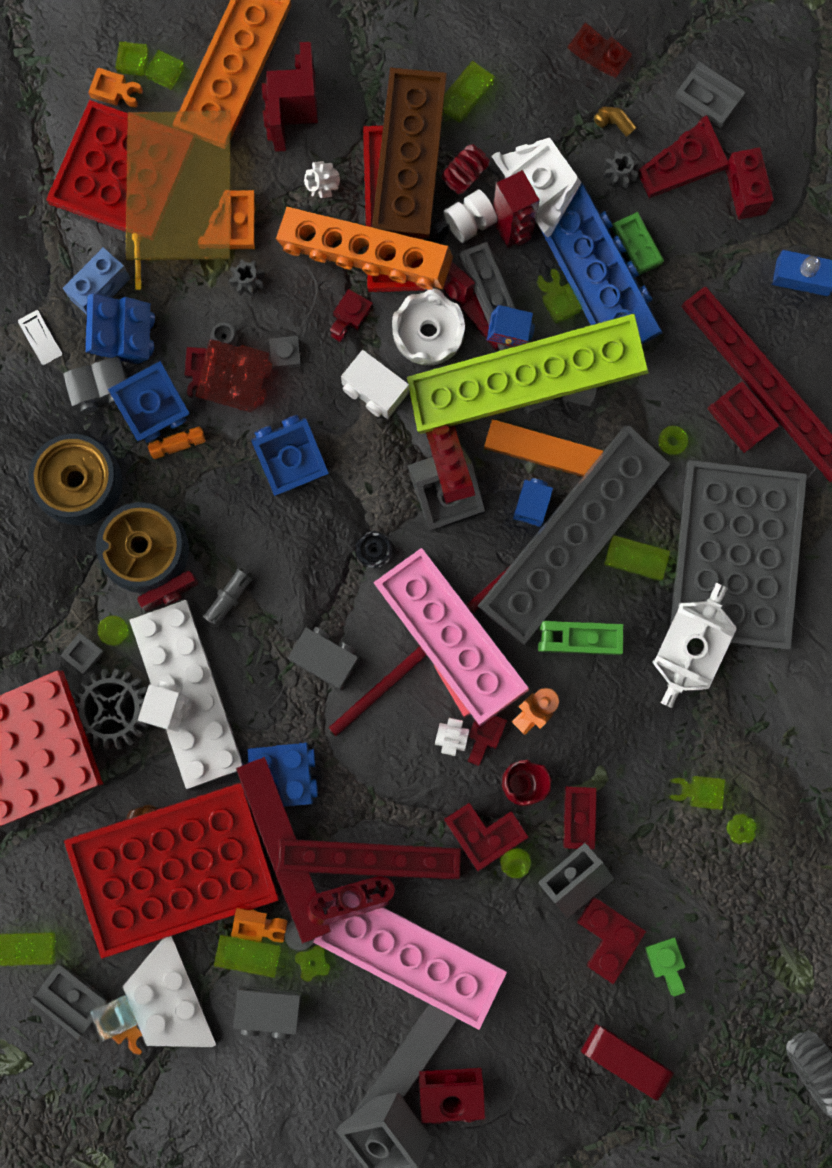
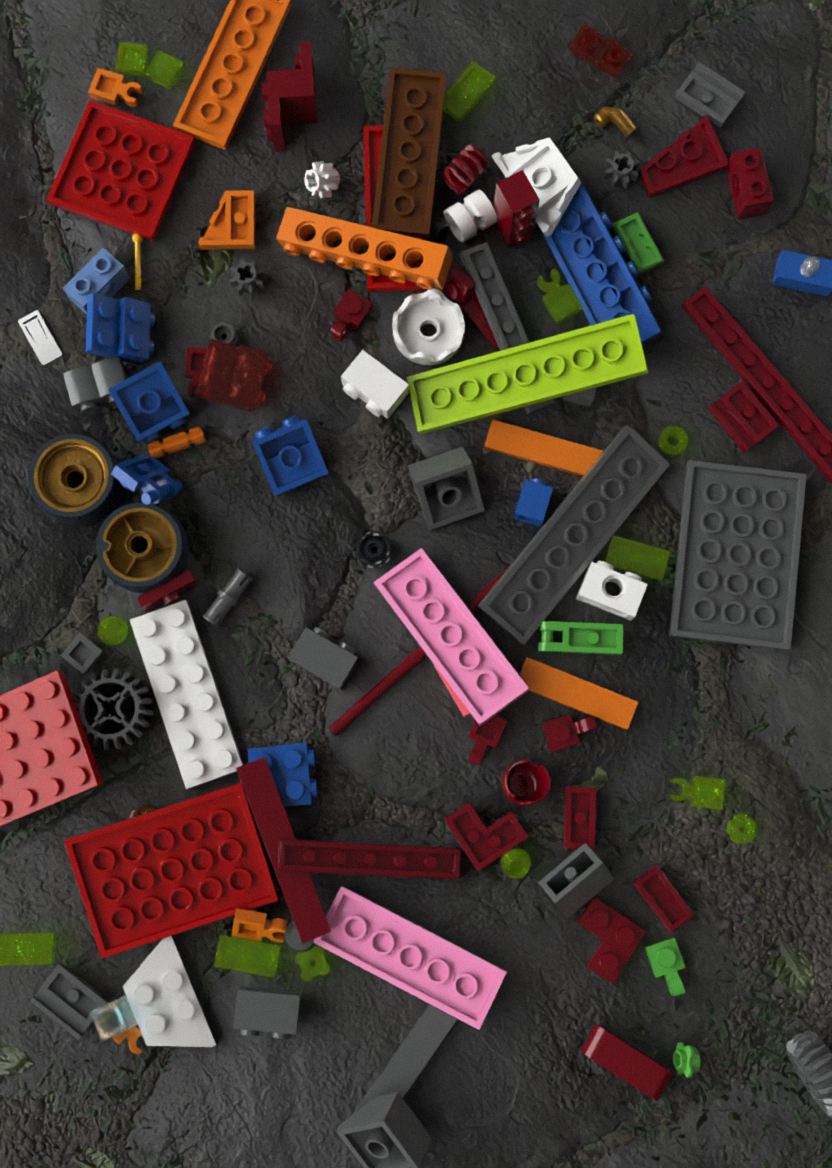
clear yellow piece [126,111,231,261] -> none
white brick [138,681,191,732] -> none
dark grey plate [269,336,301,370] -> none
dark red beam [307,876,395,925] -> none
dark red brick [419,1068,485,1124] -> none
dark red plate [426,425,476,504] -> none
white gear [435,718,469,756] -> none
blue brick [487,305,535,347] -> none
orange hips [512,688,560,735] -> none
white plate [652,583,737,708] -> none
none -> blue plate [111,453,182,505]
none -> orange tile [519,657,638,730]
none -> dark red plate [541,715,598,753]
none -> white brick [576,561,648,621]
none -> dark red plate [632,864,695,934]
none -> bright green plate [673,1042,700,1078]

